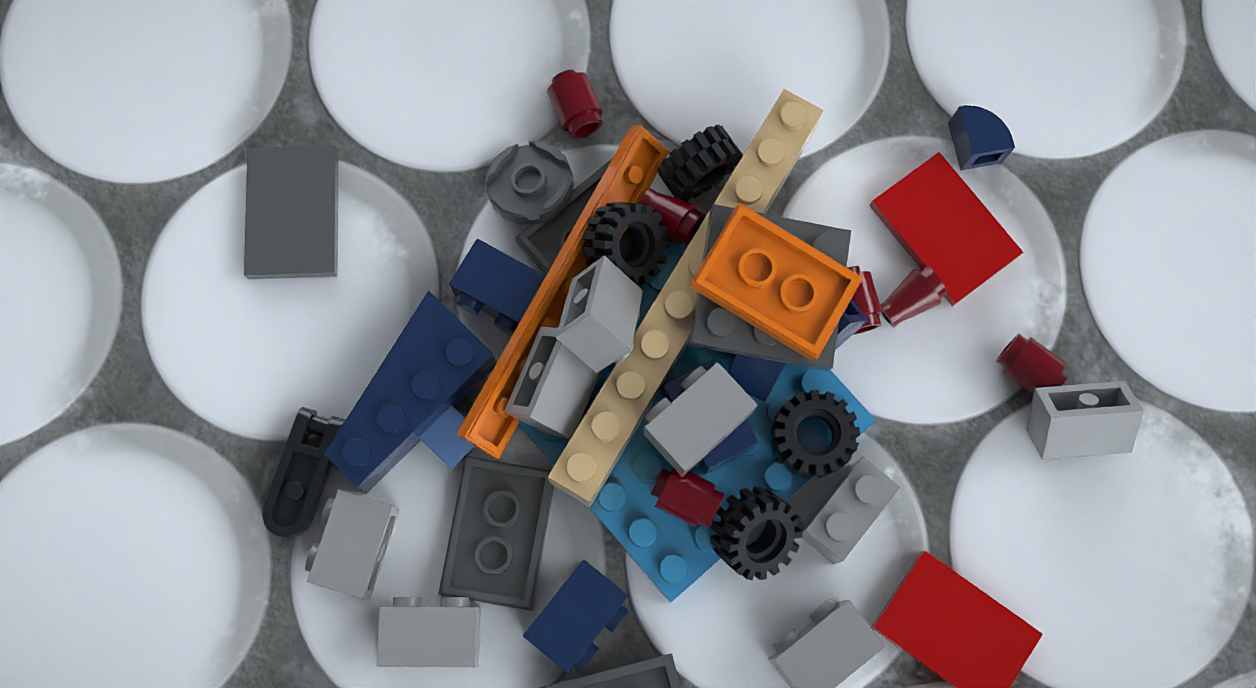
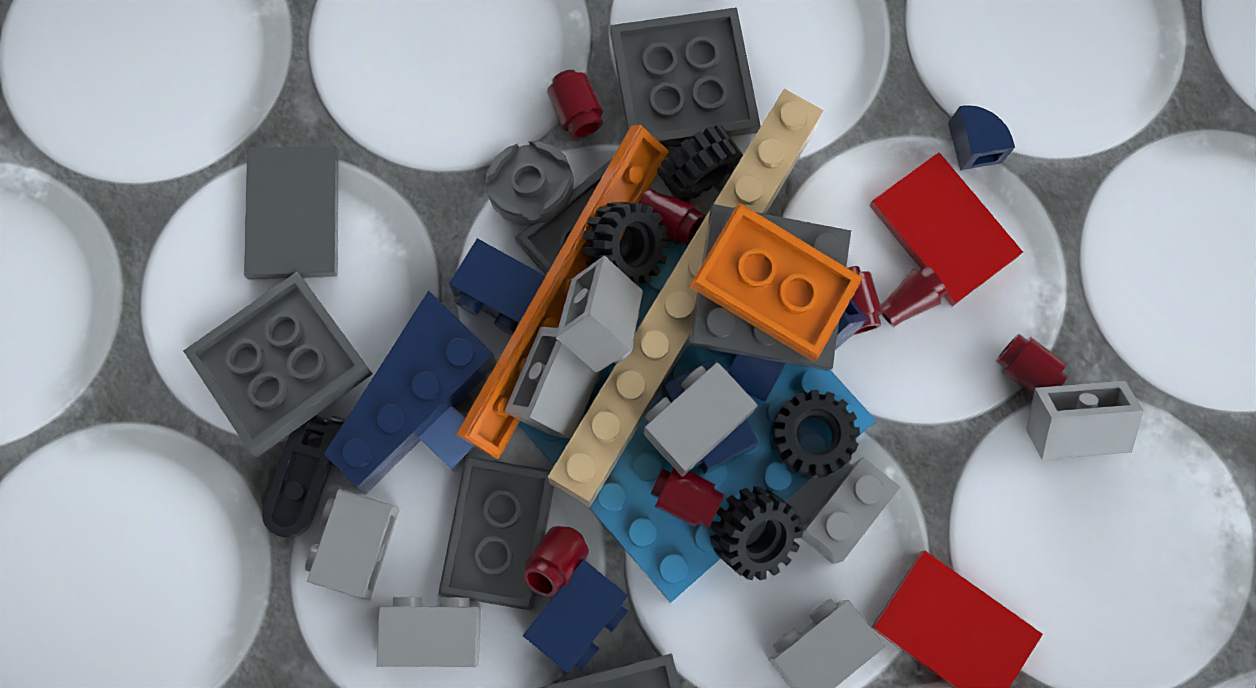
none -> dark grey plate [183,271,373,458]
none -> dark red brick [523,526,589,597]
none -> dark grey plate [610,7,761,147]

